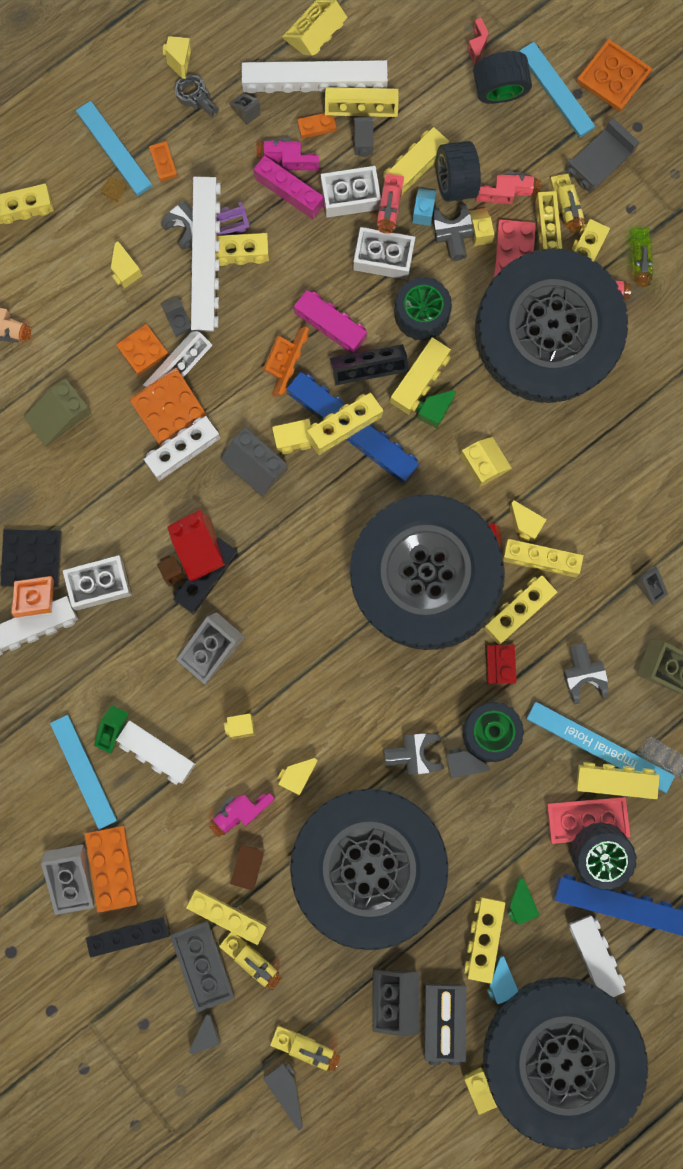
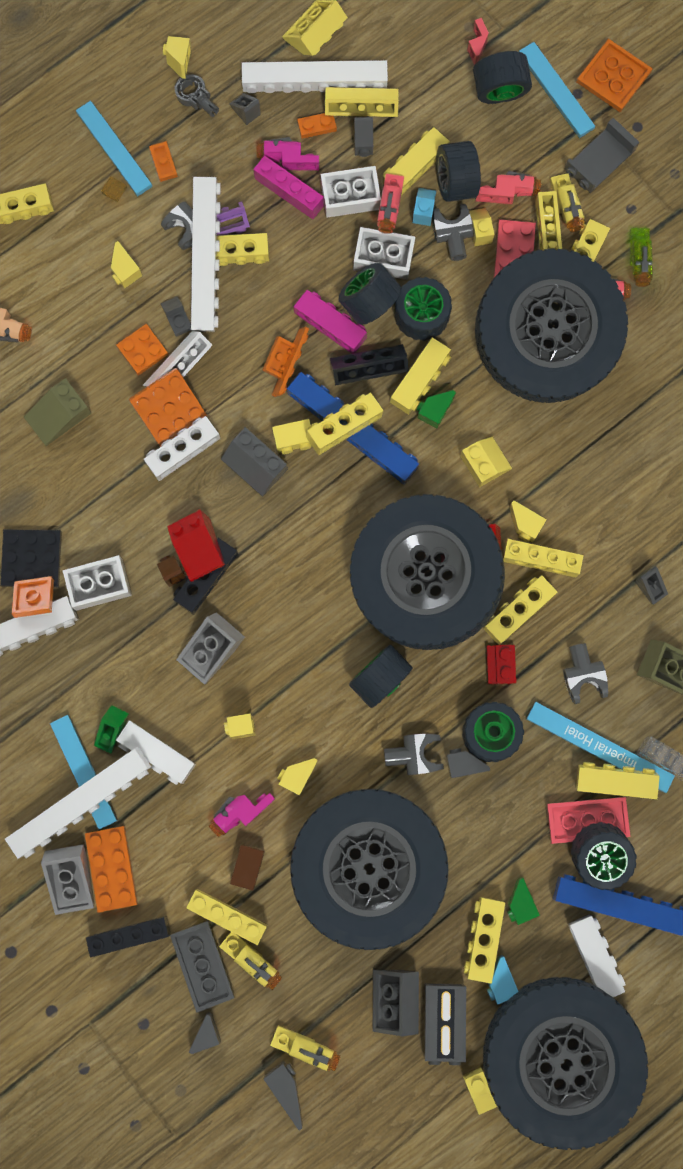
none -> white brick [5,747,151,859]
none -> black wheel [338,263,401,325]
none -> black wheel [349,645,413,708]

